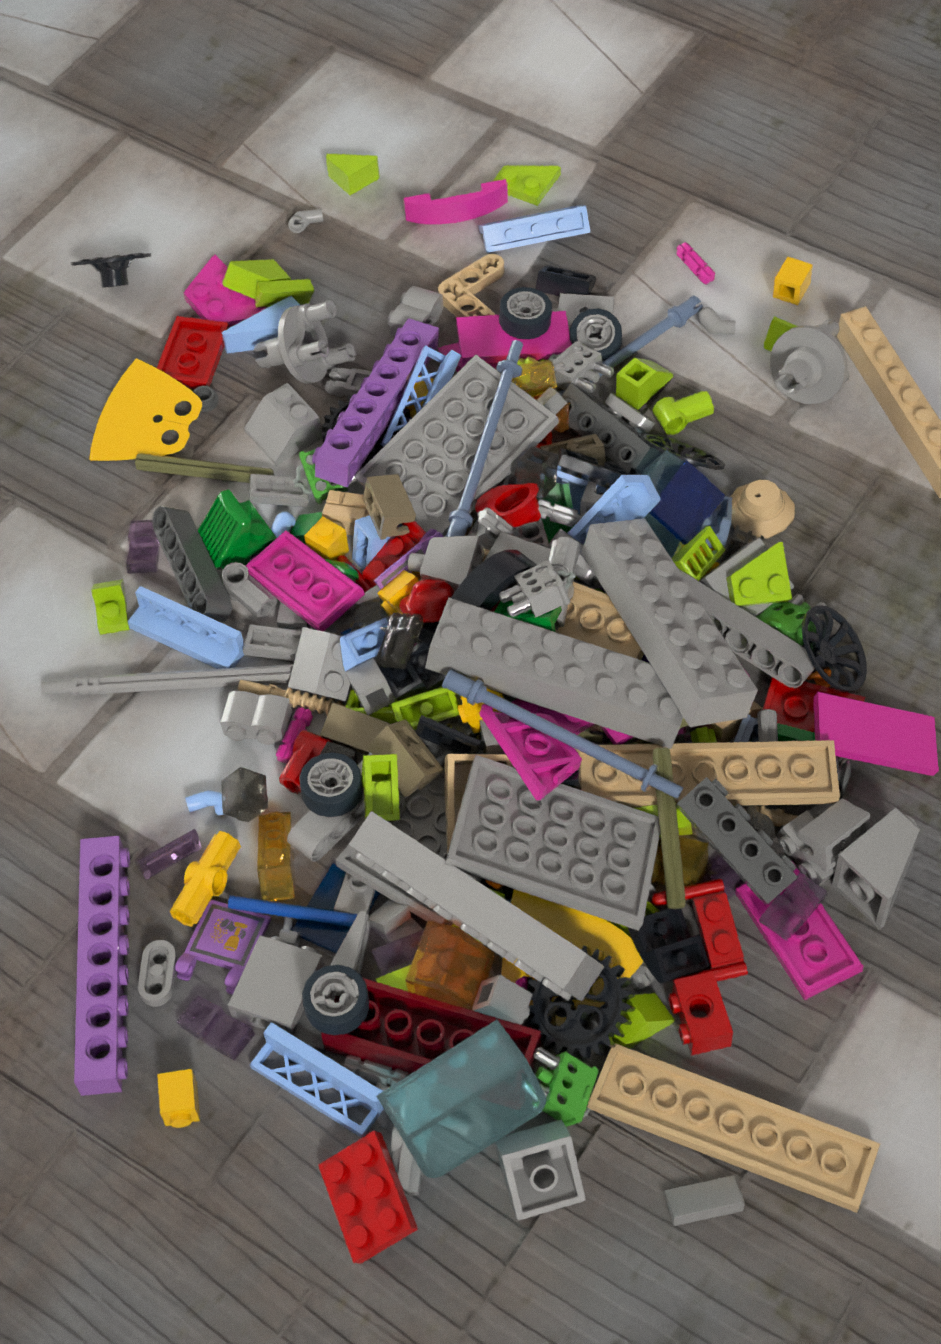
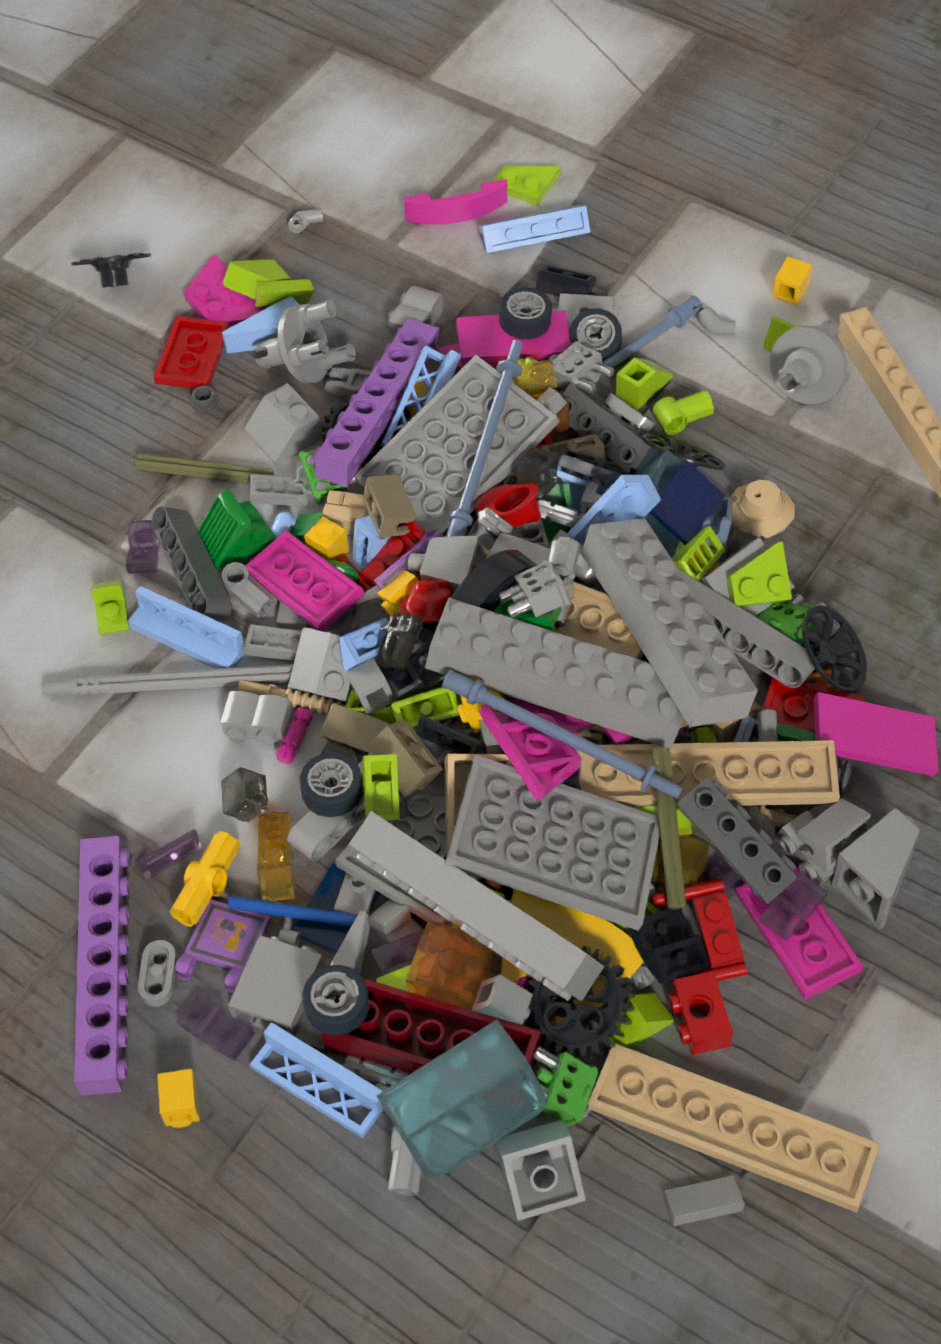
yellow piece [89,358,202,461] -> none
light blue arm [185,790,232,816] -> none
red piece [279,730,333,794] -> none
red plate [318,1130,418,1264] -> none
lime slope [326,154,380,196] -> none
tan beam [438,254,504,317] -> none
dark pink axle [676,242,715,284] -> none

